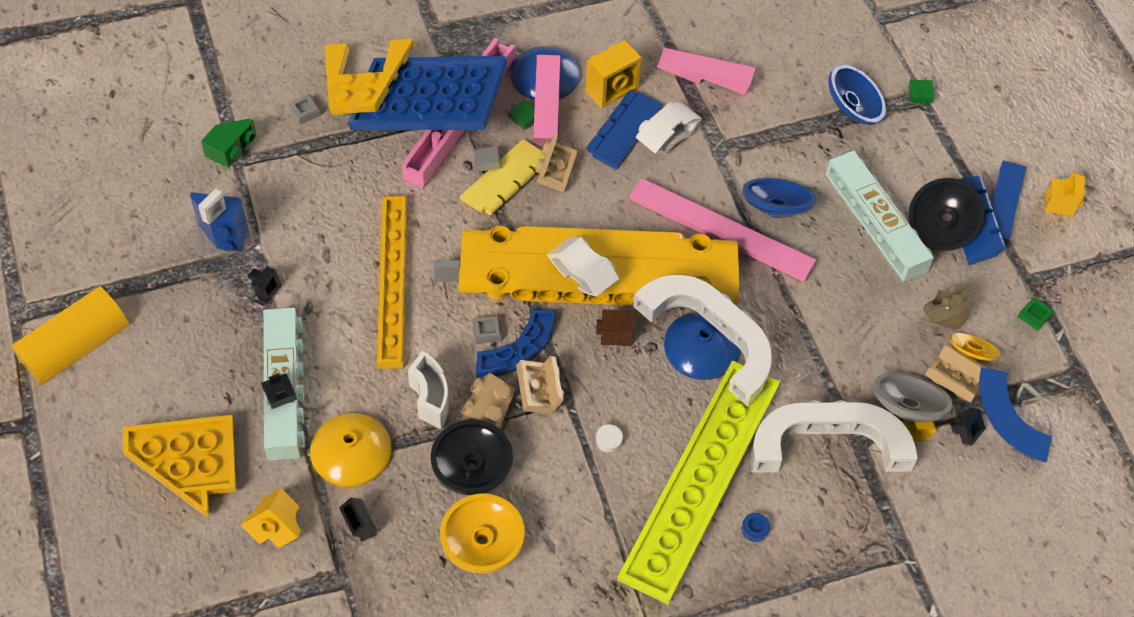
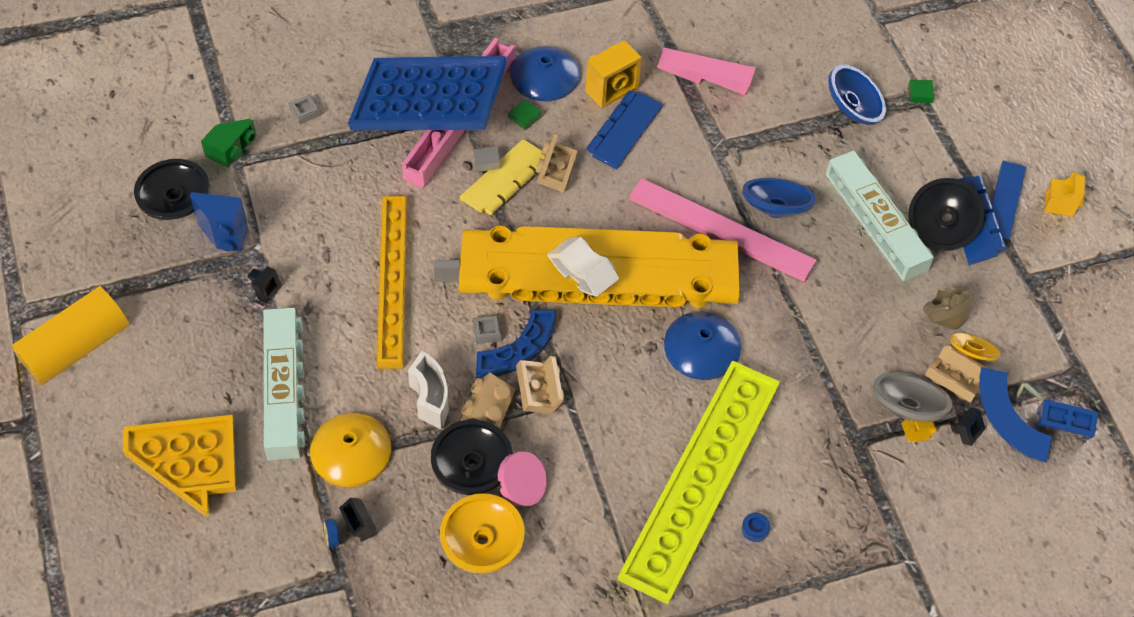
white tile [198,189,226,224] -> none
yellow brick [241,488,302,548] -> none
black tile [261,373,297,409] -> none
yellow wing [325,38,415,114] -> none
bright pink slope [533,55,560,144] -> none
white tile [595,424,623,452] -> none
reddish brown brick [596,309,633,346] -> none
white arch [633,275,771,407] -> none
white brick [635,102,702,155] -> none
white arch [750,400,917,473] -> none
green tile [1017,297,1055,331] -> none
none -> black dish [134,159,210,220]
none -> blue tile [323,518,340,548]
none -> bright pink tile [498,452,547,507]
none -> blue hinge [1035,399,1098,440]

